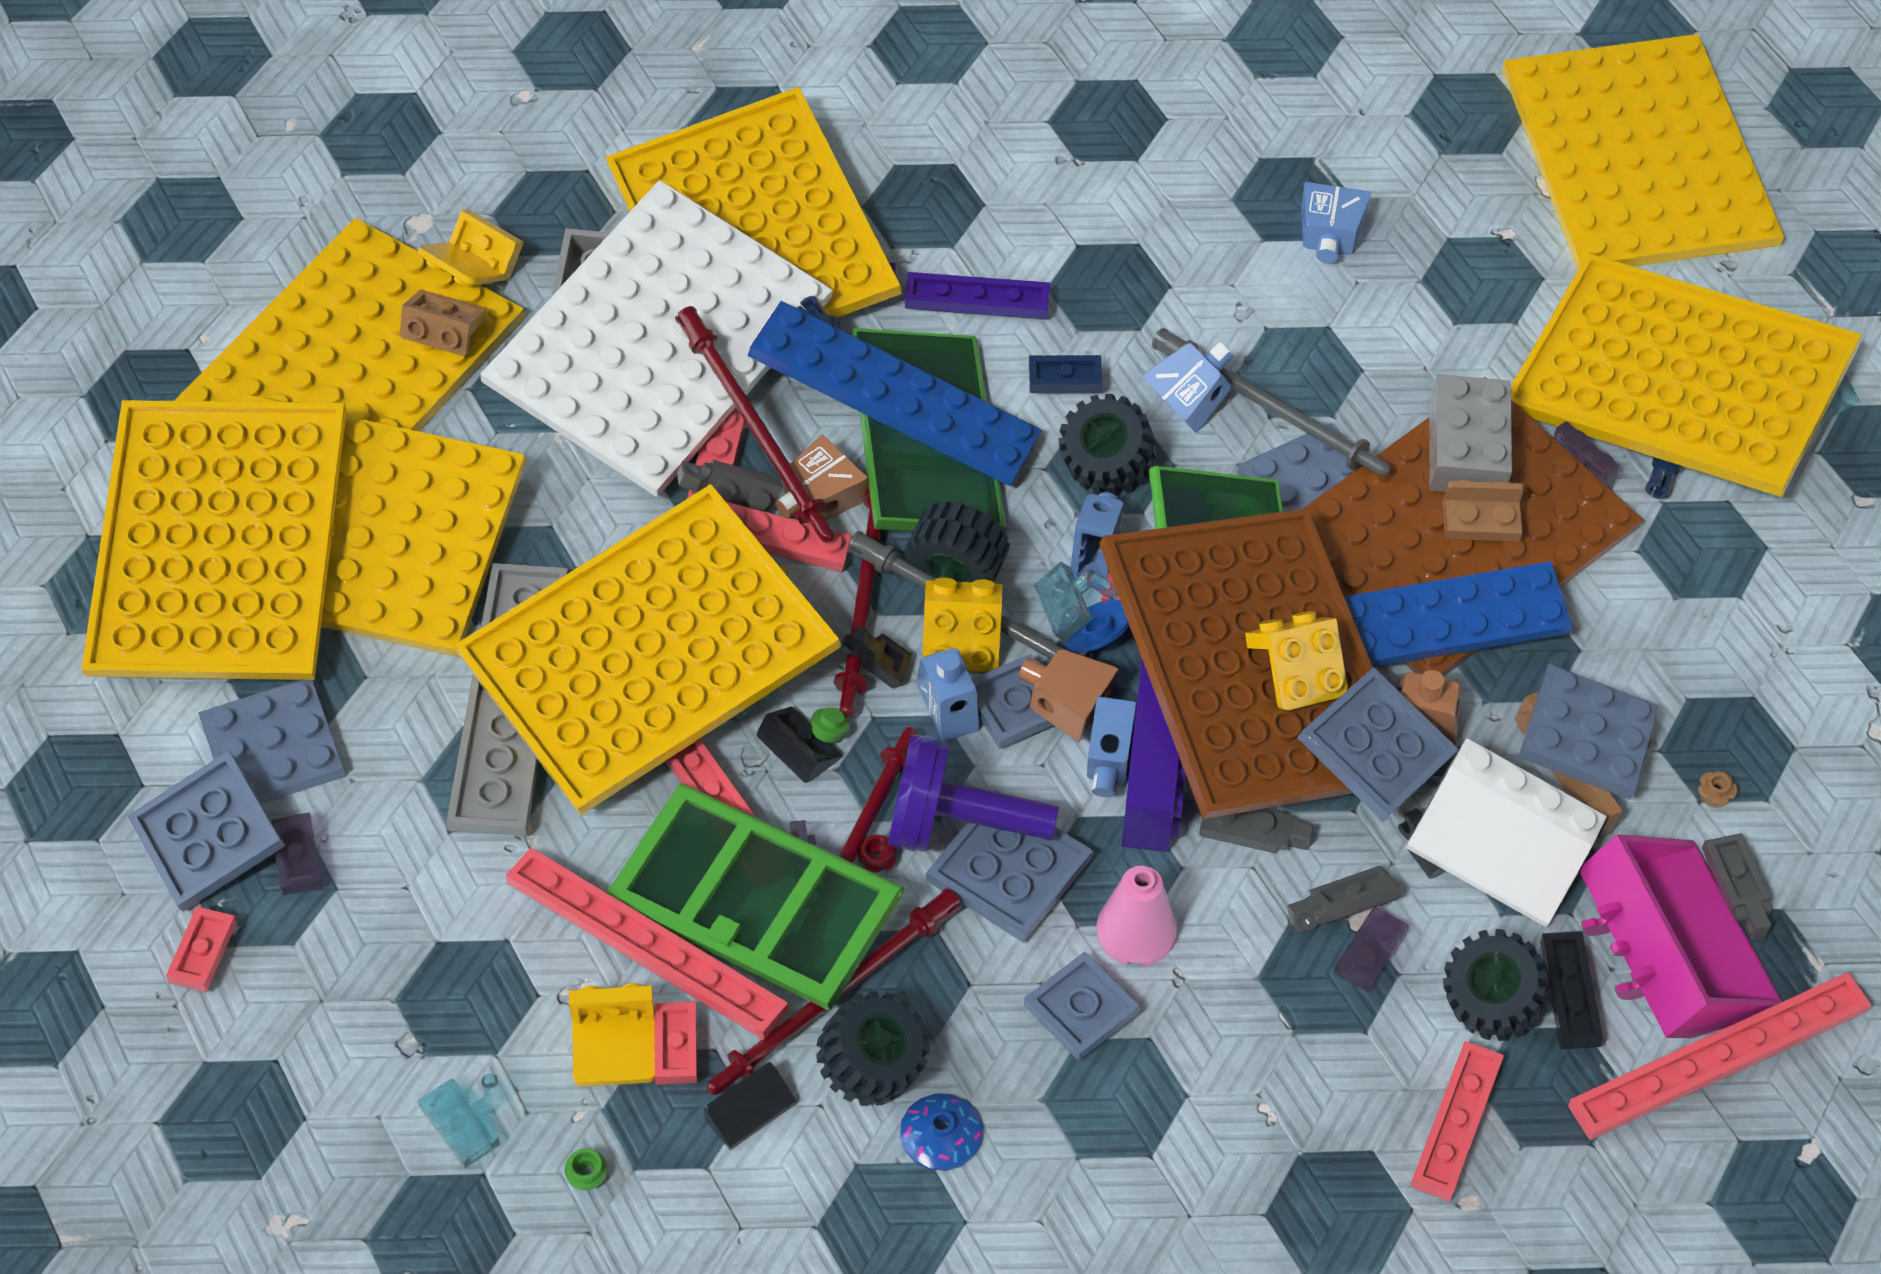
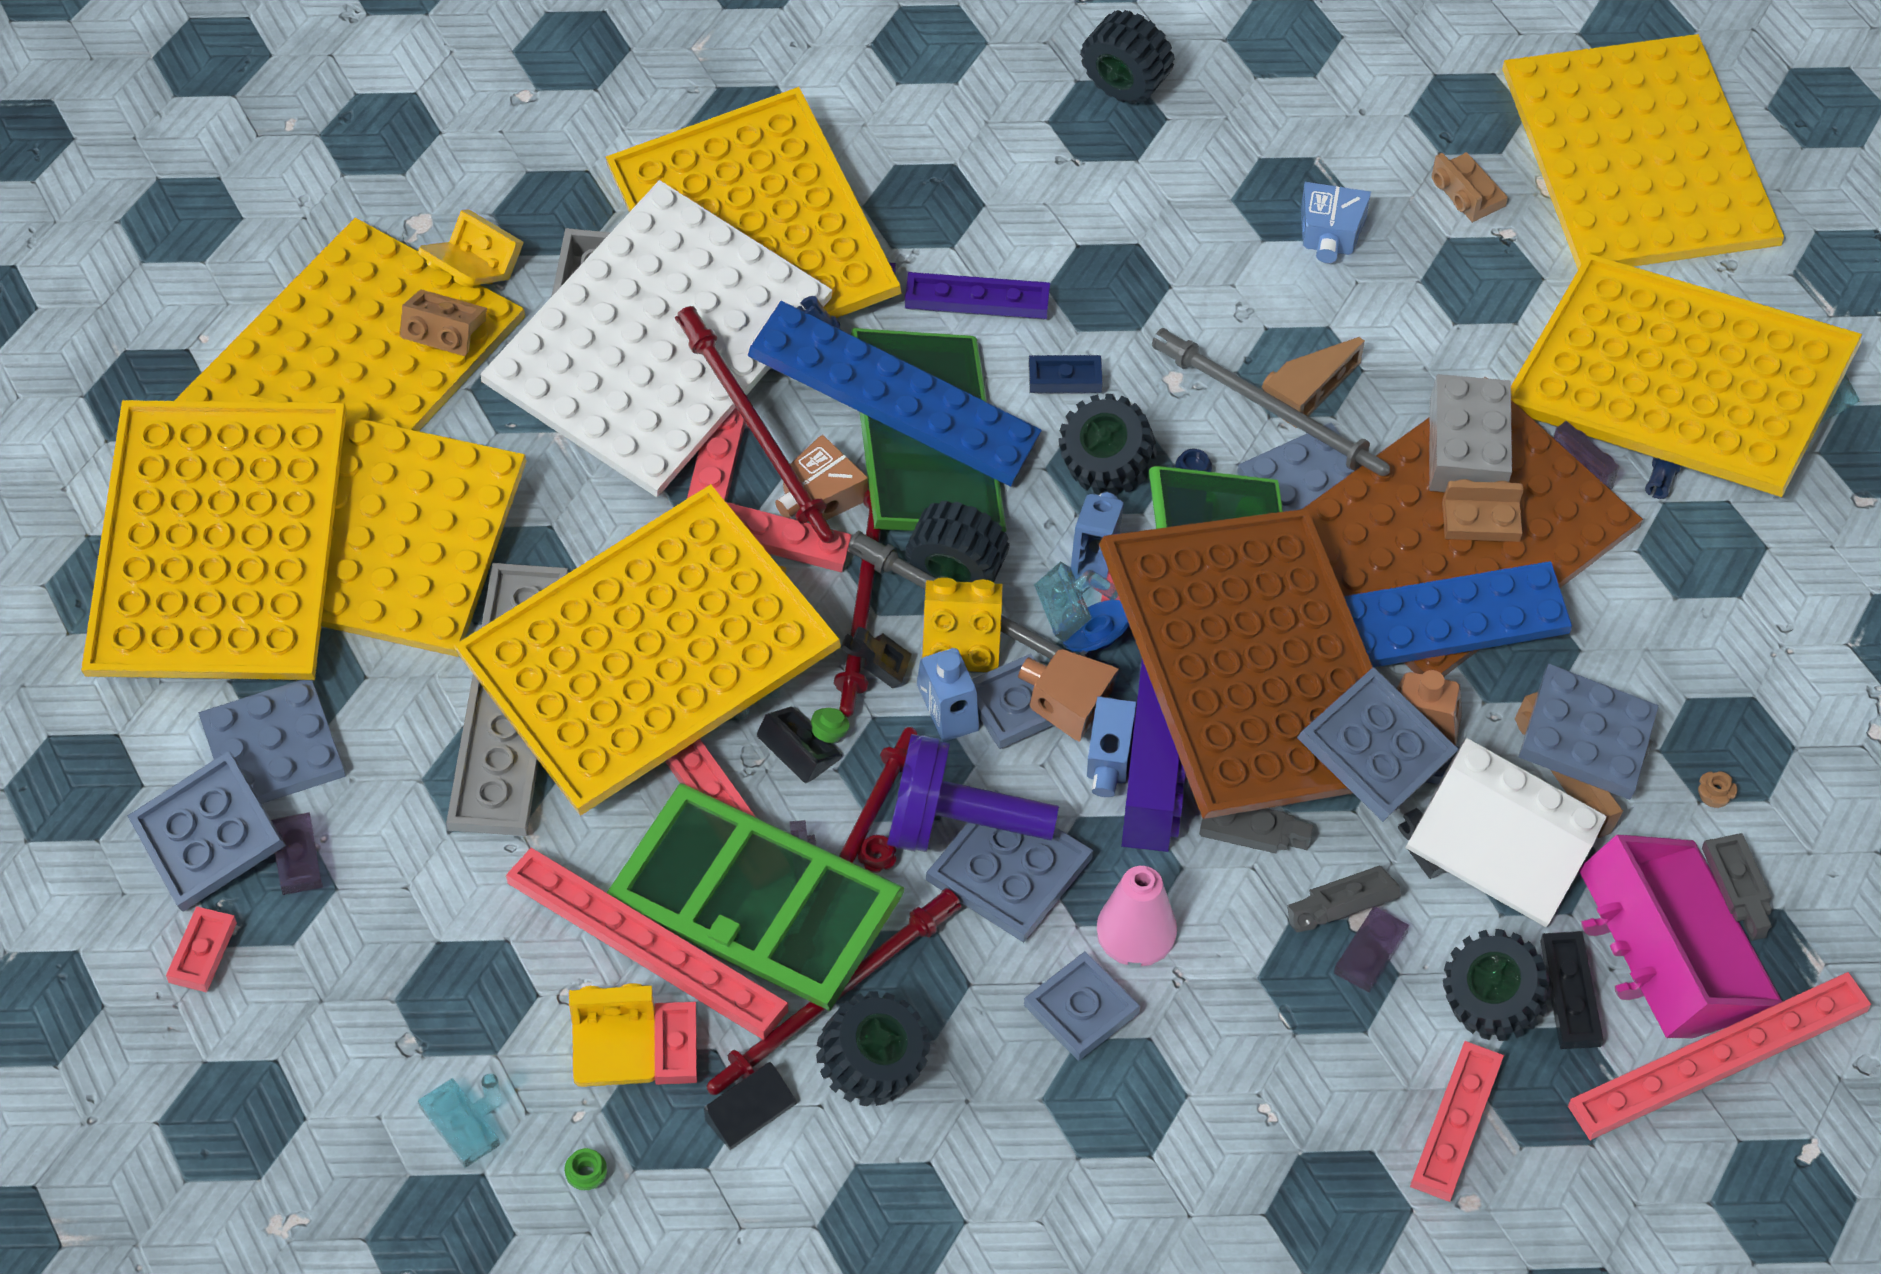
dark grey hinge [677,459,783,513] -> none
blue dish [900,1093,983,1171] -> none
medium blue torso [1142,341,1234,433] -> none
yellow bracket [1245,611,1348,710] -> none
none -> black wheel [1080,10,1175,104]
none -> dark blue plate [1175,448,1212,472]
none -> medium nougat slope [1262,337,1365,428]
none -> medium nougat bracket [1432,152,1508,223]

